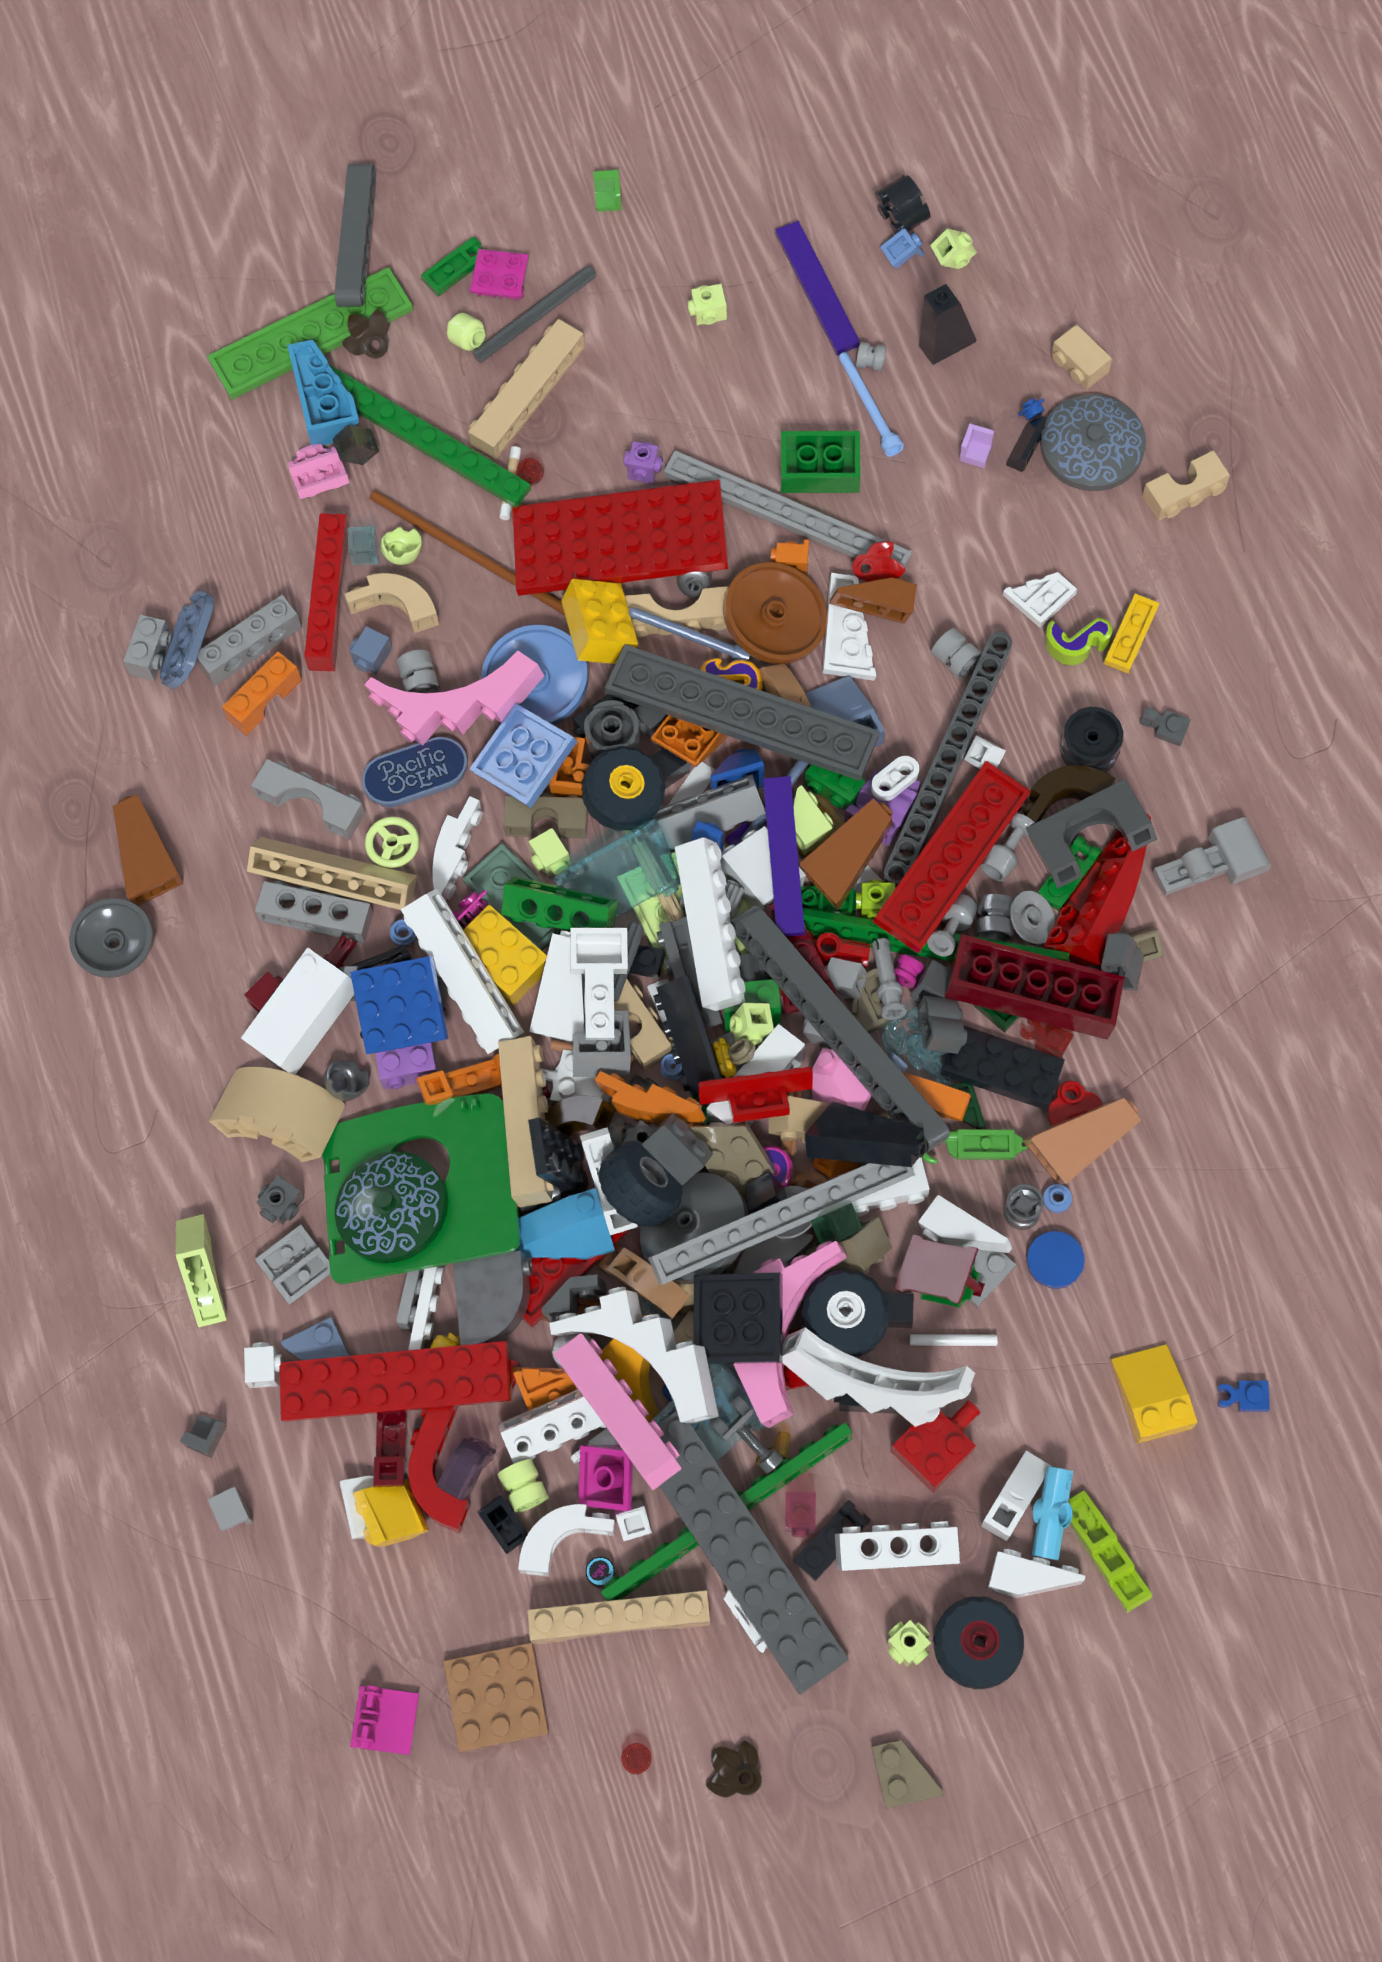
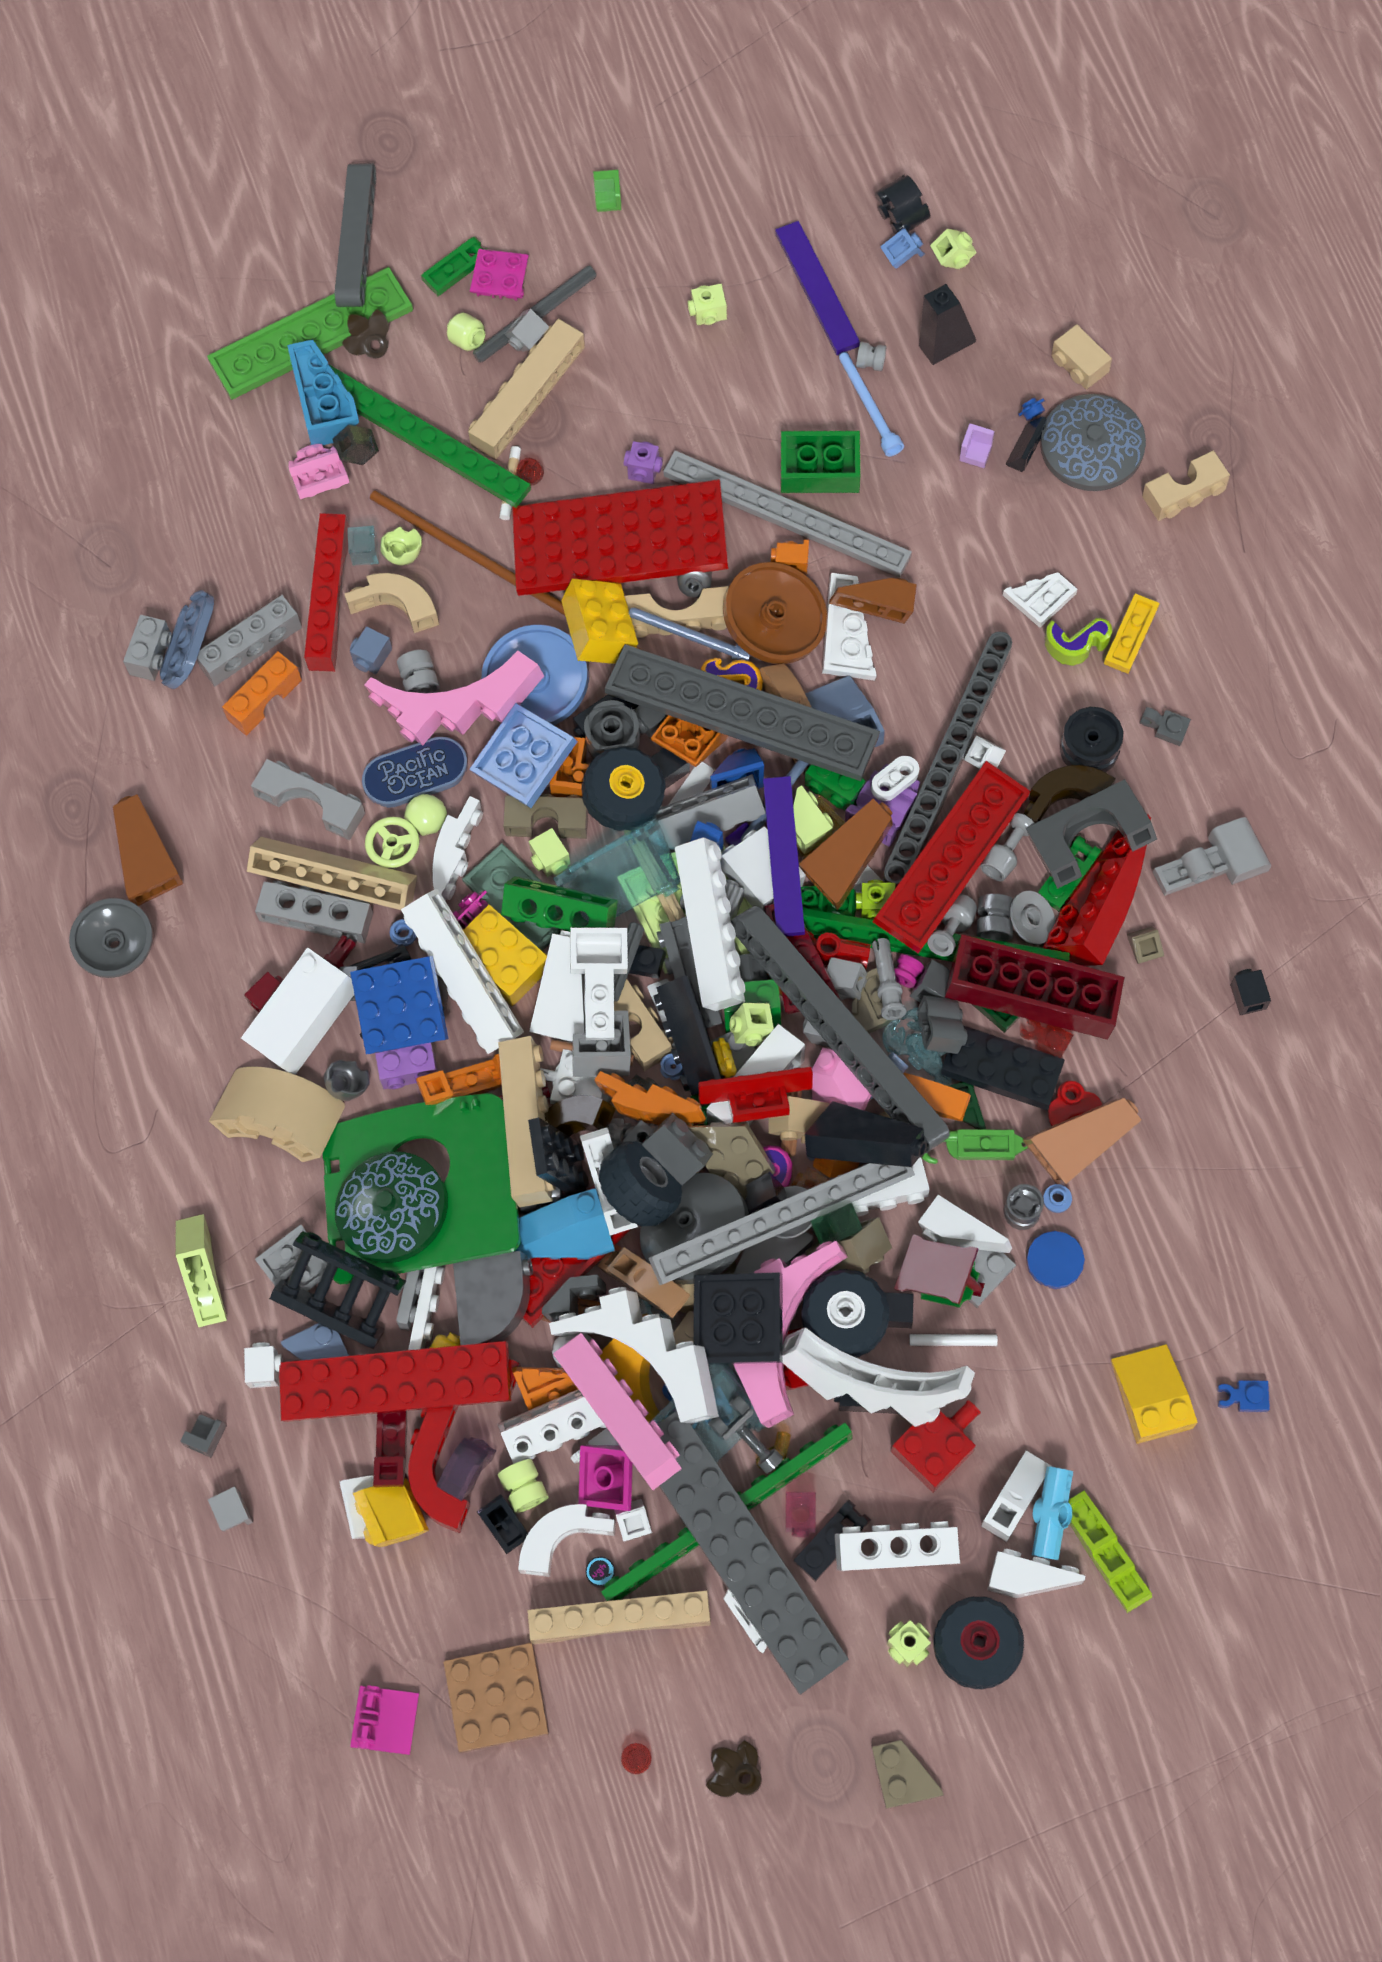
dark grey brick [257,1175,304,1225] -> none
dark tan plate [728,1038,756,1065] -> none
red plate [852,541,906,582] -> none
light grey wheel [931,628,982,679] -> none
dark grey brick [1101,932,1144,990] -> none
none -> black fence [269,1231,406,1349]
none -> yellowish green hair [404,794,447,836]
none -> light grey brick [504,309,549,352]
none -> black brick [1230,969,1271,1016]

